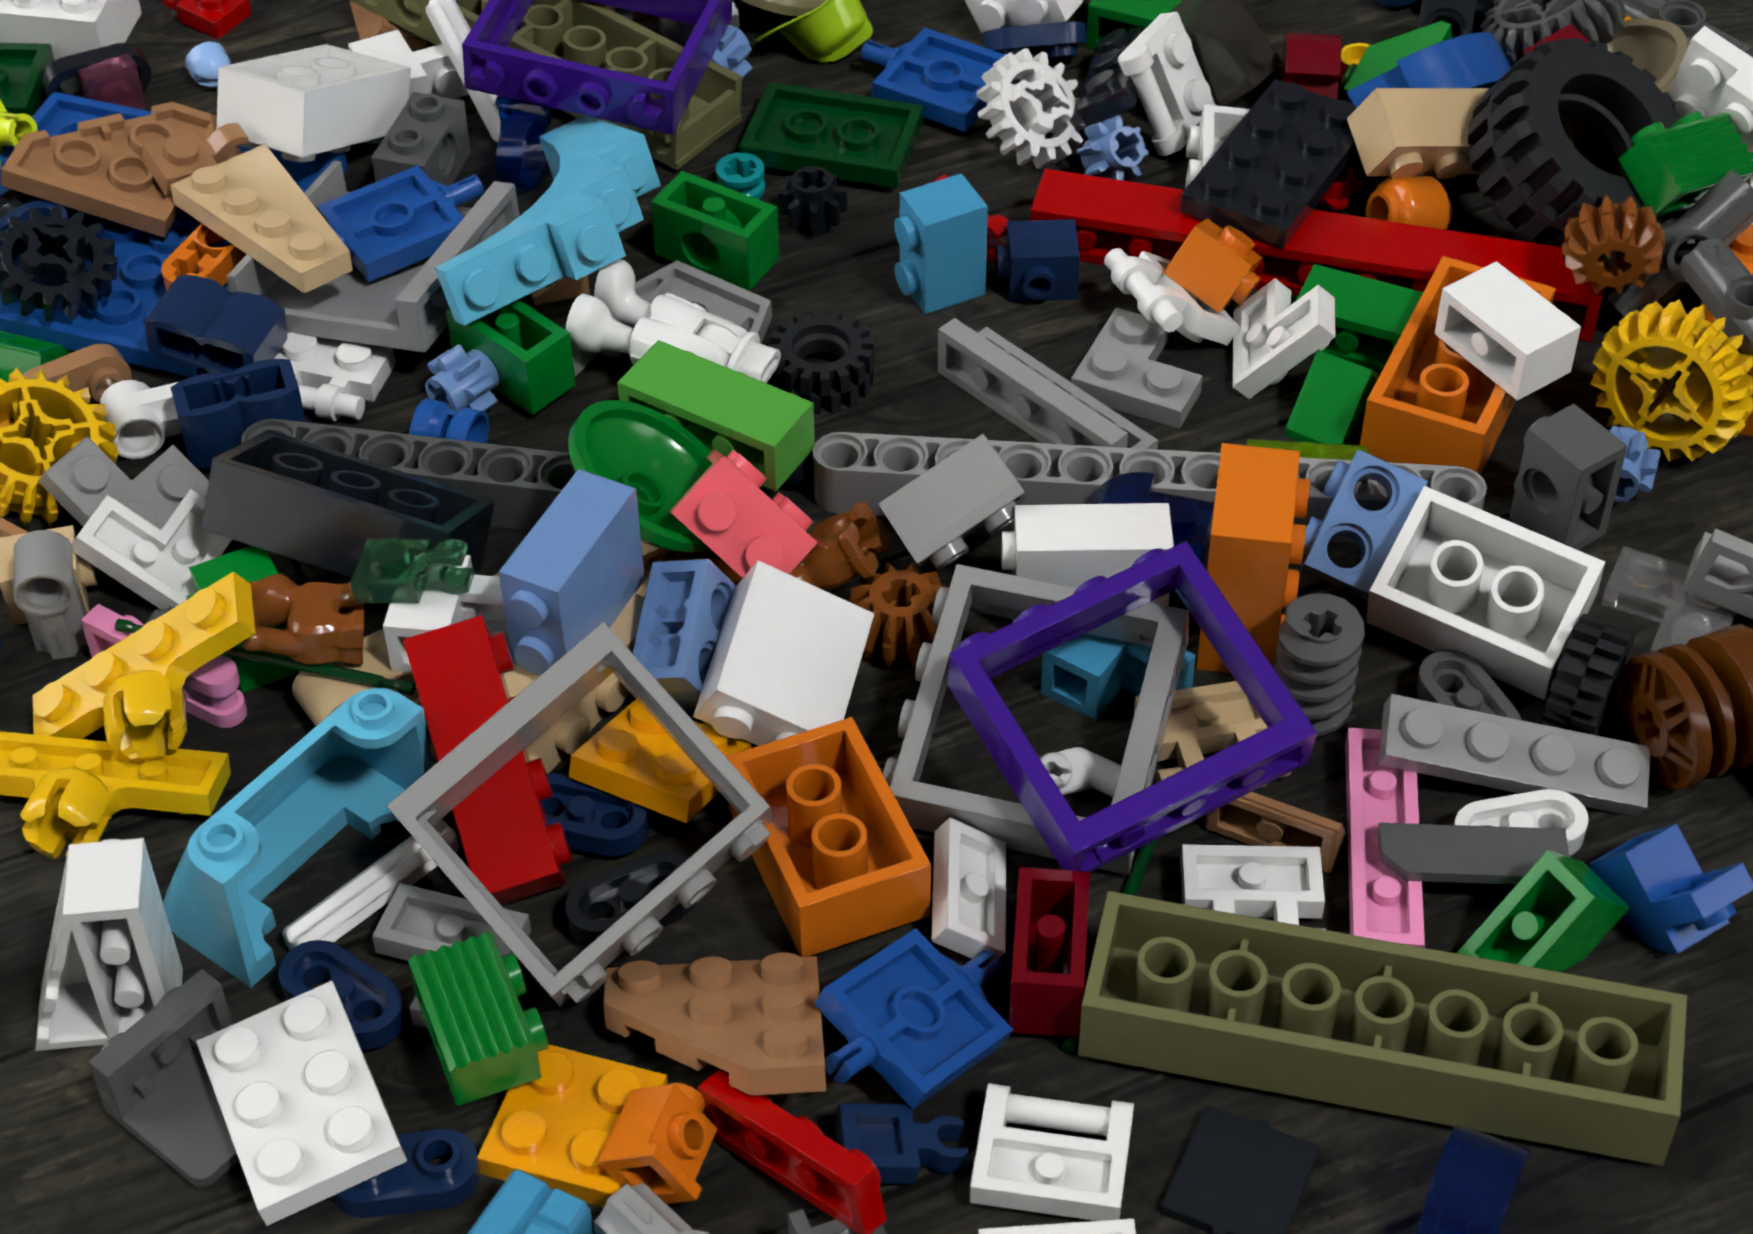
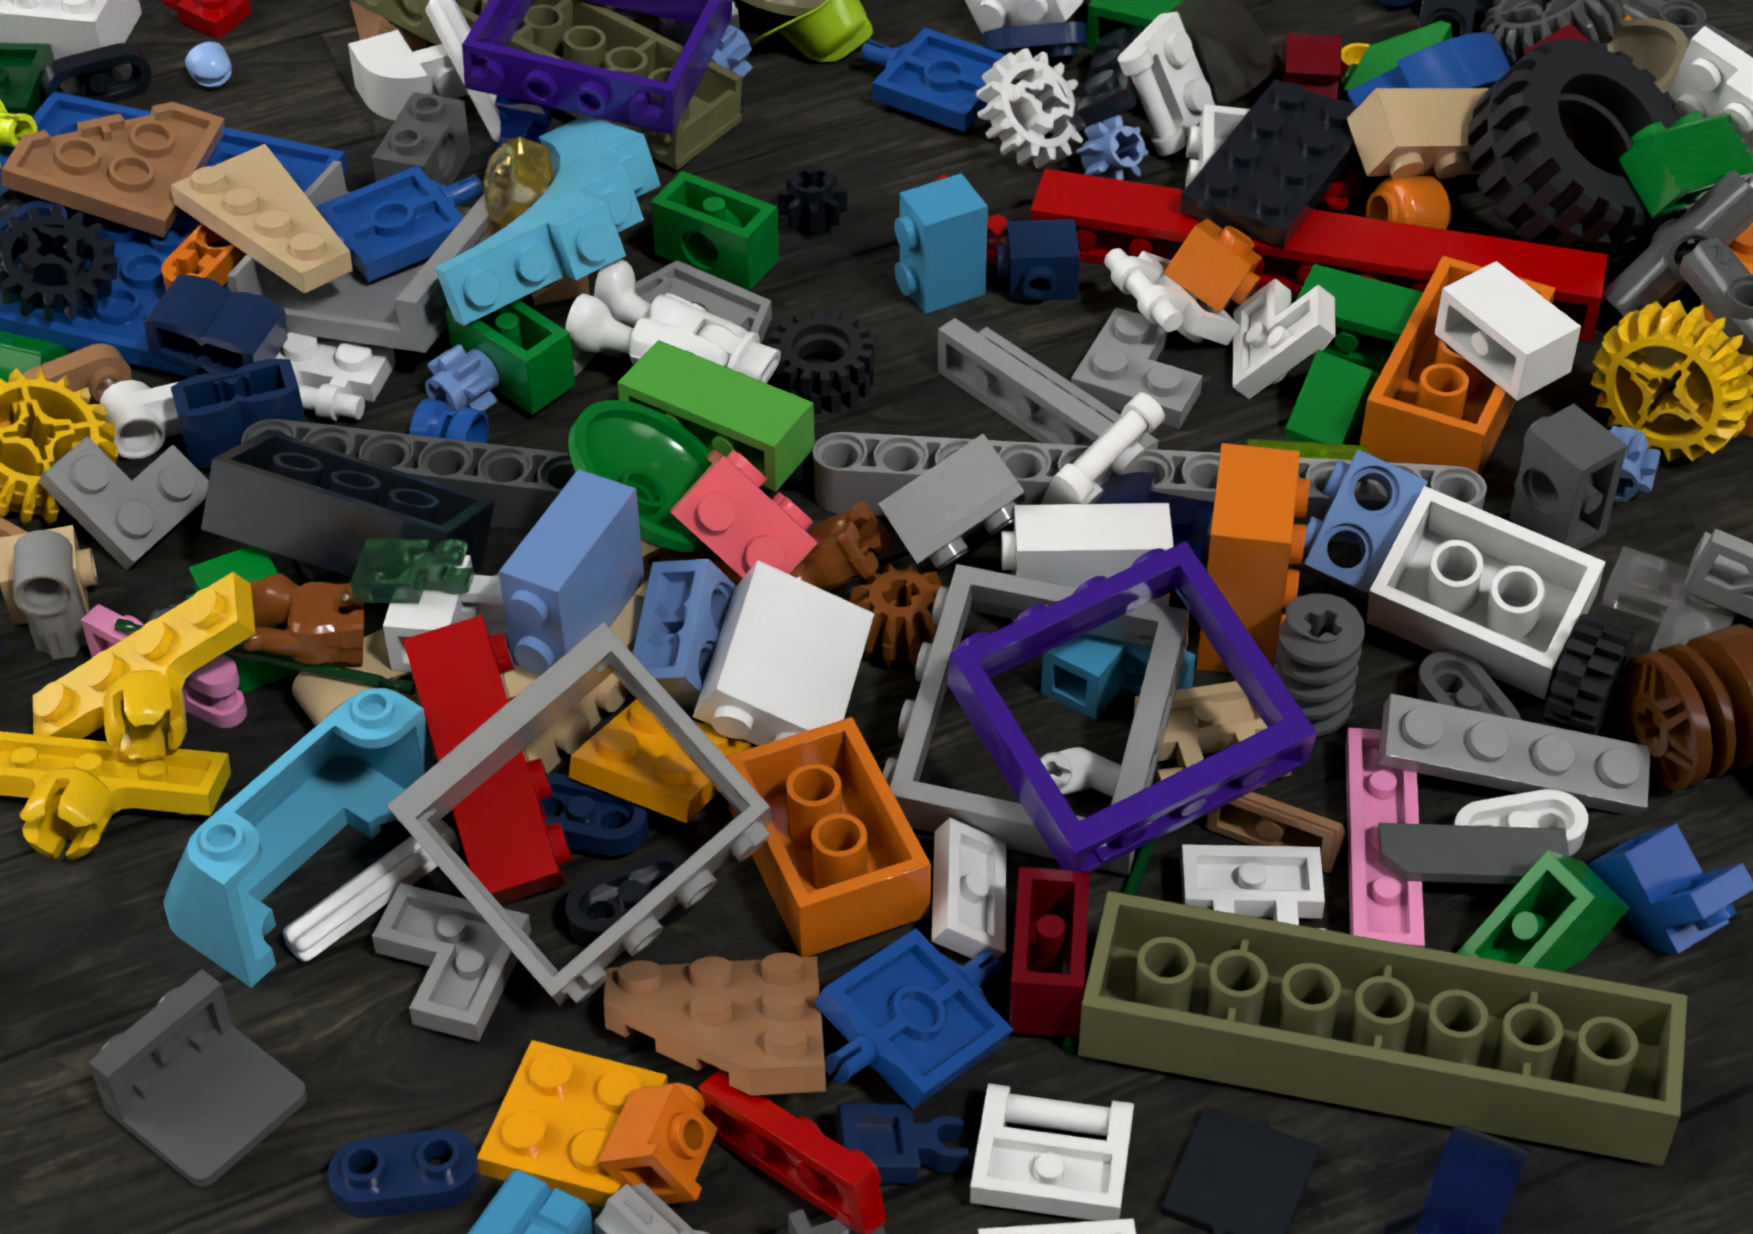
white wedge [35,838,183,1051] -> none
white plate [72,489,232,610] -> none
clear pink plate [78,53,146,109] -> none
medium nougat plate [142,123,249,196] -> none
white plate [196,981,407,1226] -> none
white brick [217,44,411,162] -> none
dark blue plate [279,940,405,1050] -> none
green brick [408,931,549,1106] -> none
teal bush [716,153,765,199] -> none
dark green plate [739,82,924,188] -> none
dark orange gear [1562,194,1665,295] -> none
none -> clear yellow rock [483,137,555,228]
none -> white plate [1040,392,1165,505]

